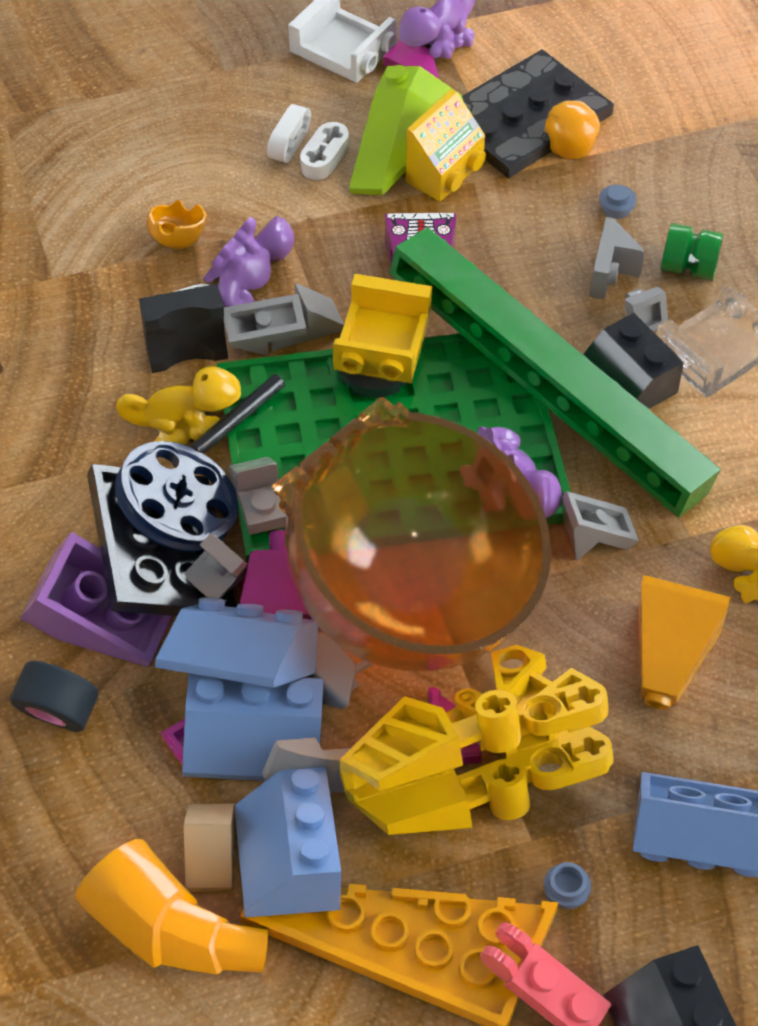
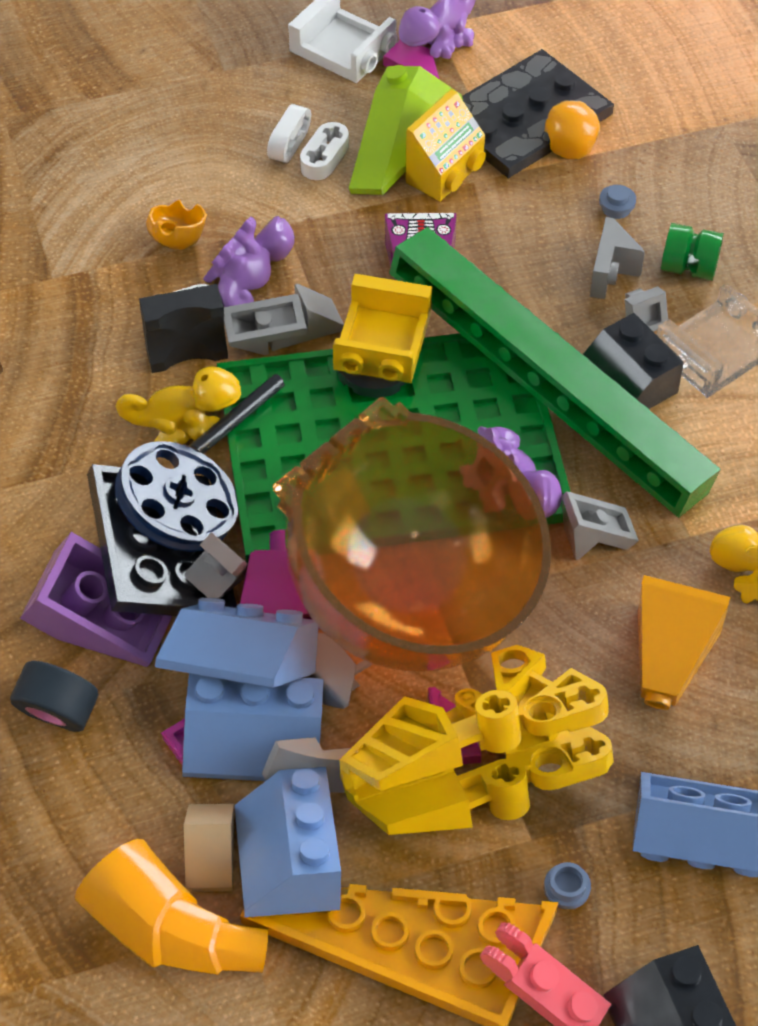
light grey slope [229,457,290,535] -> none

